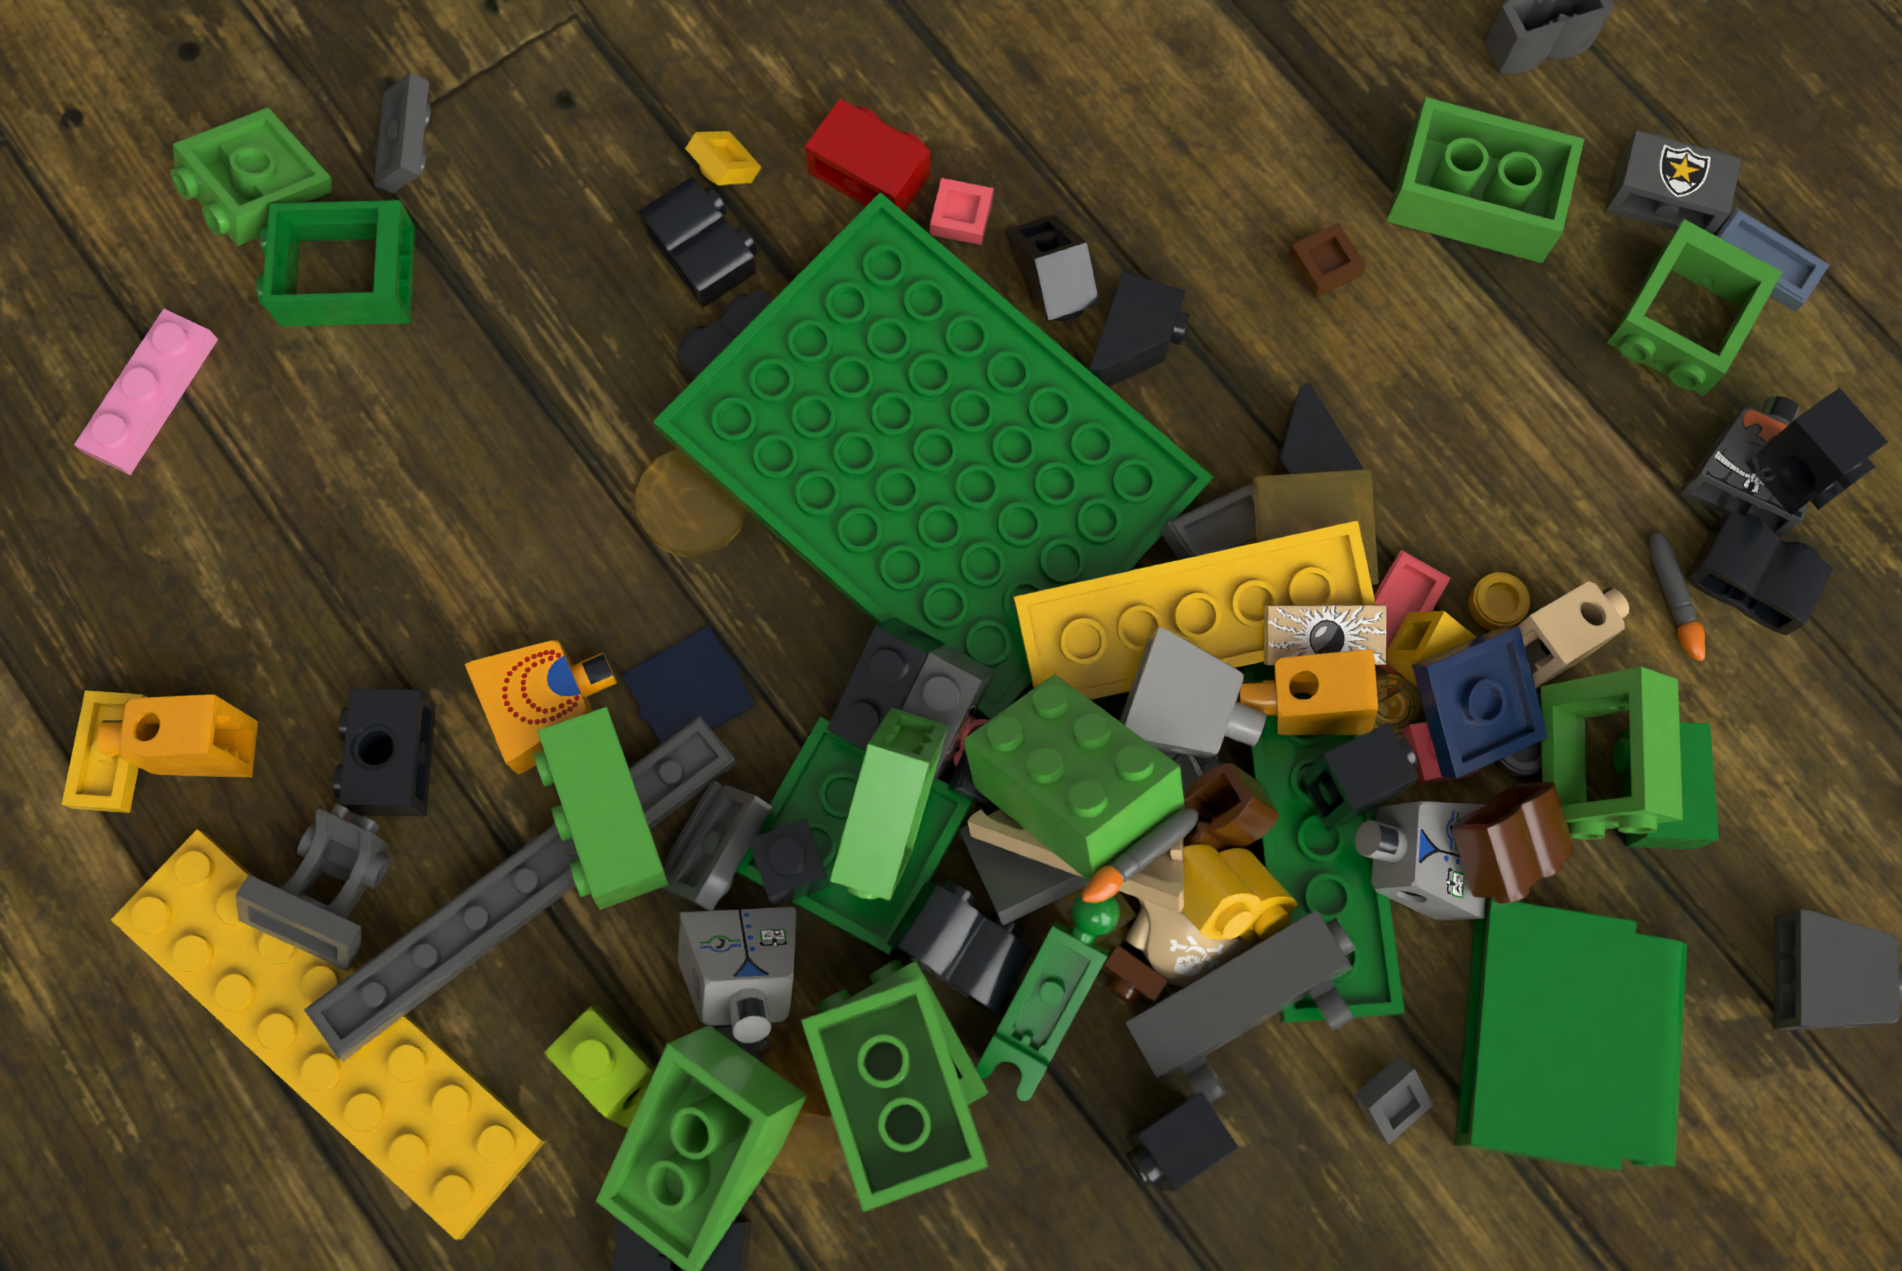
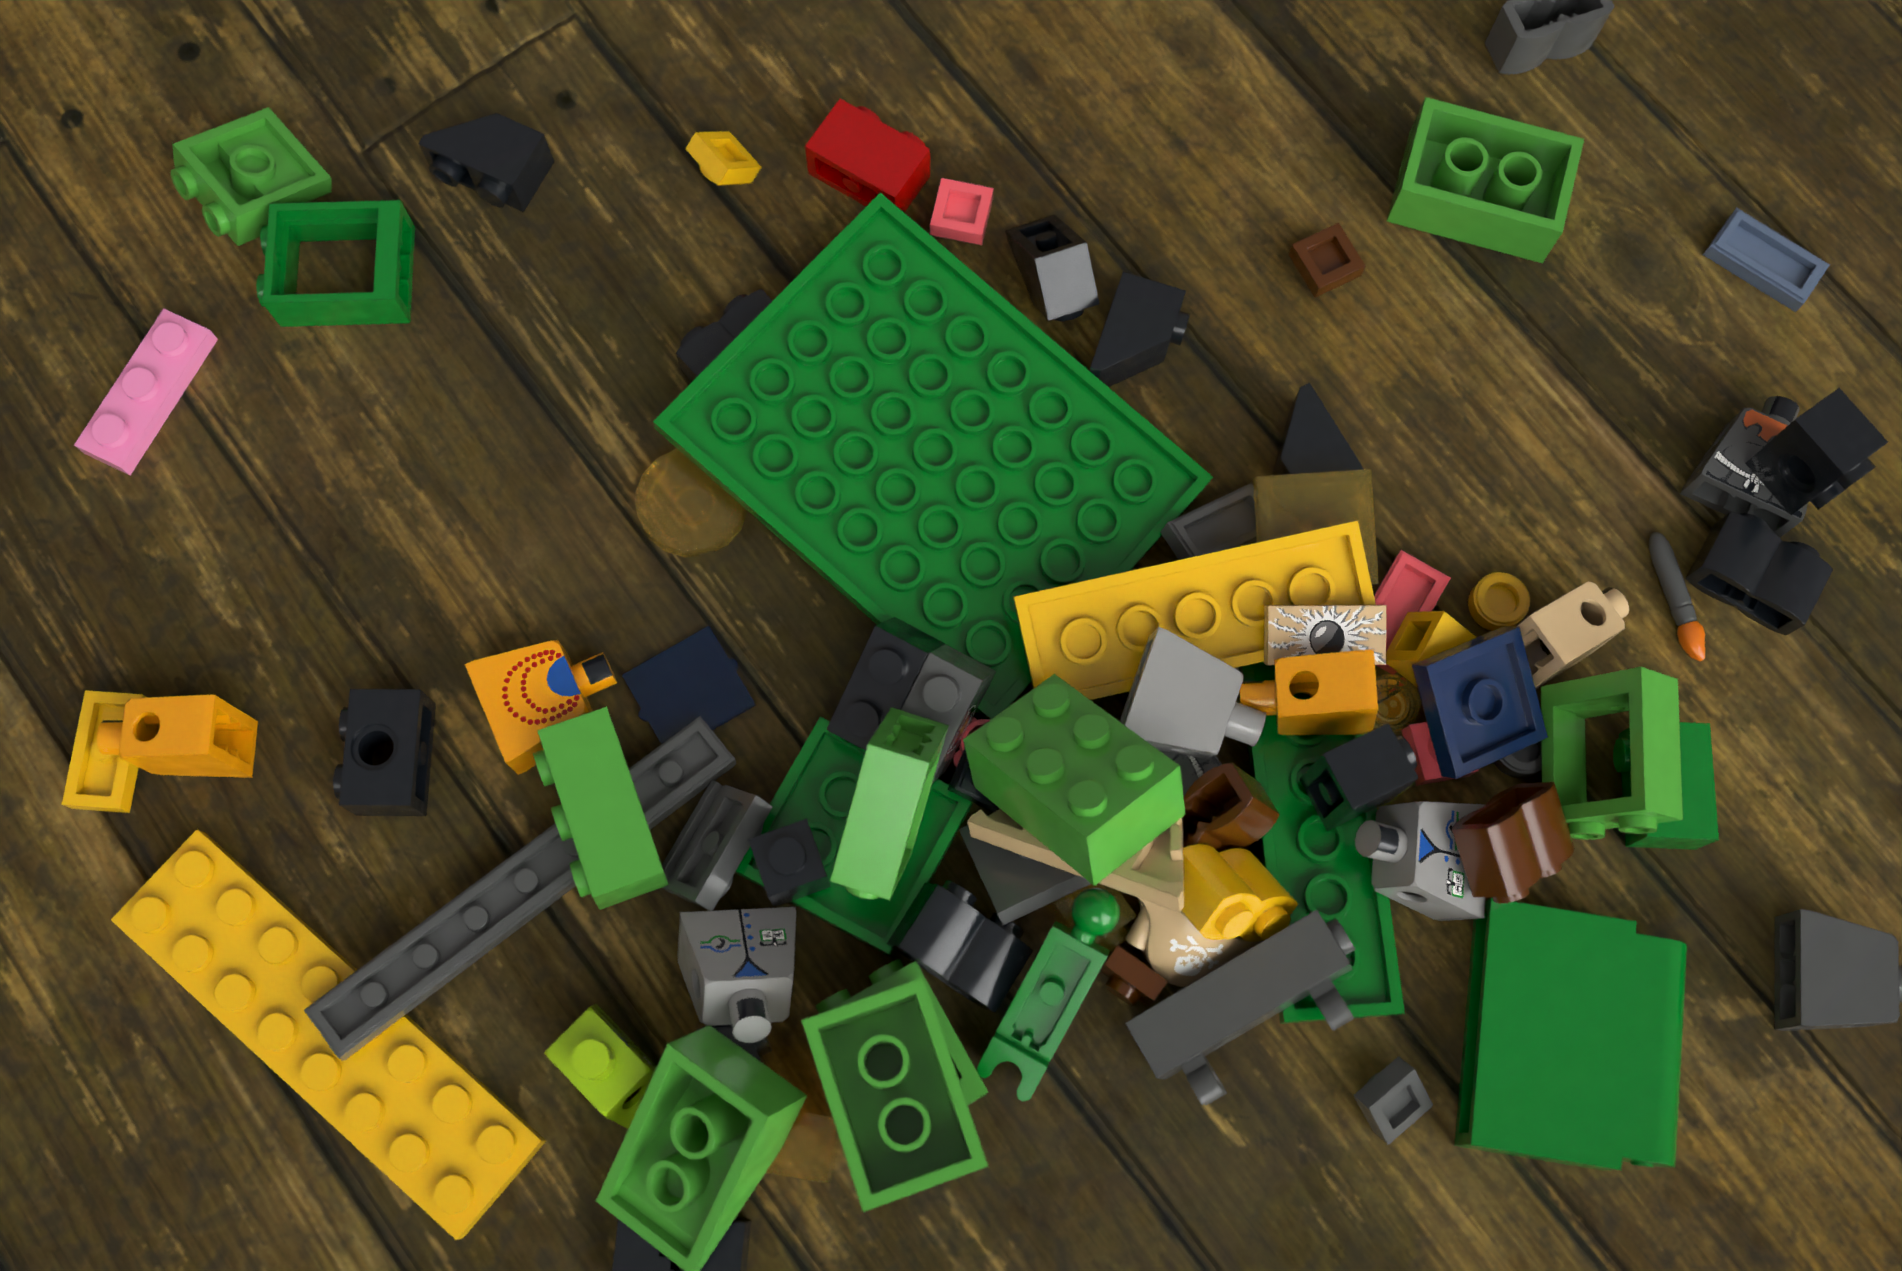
dark grey tile [236,803,391,971] -> none
dark grey plate [373,72,431,194] -> none
black brick [638,177,758,308] -> none
dark grey piece [1081,809,1198,903] -> none
black brick [1125,1092,1239,1191] -> none
dark grey brick [1605,130,1742,234] -> none
bright green window [1607,219,1782,396] -> none
none -> black slope [418,113,554,212]

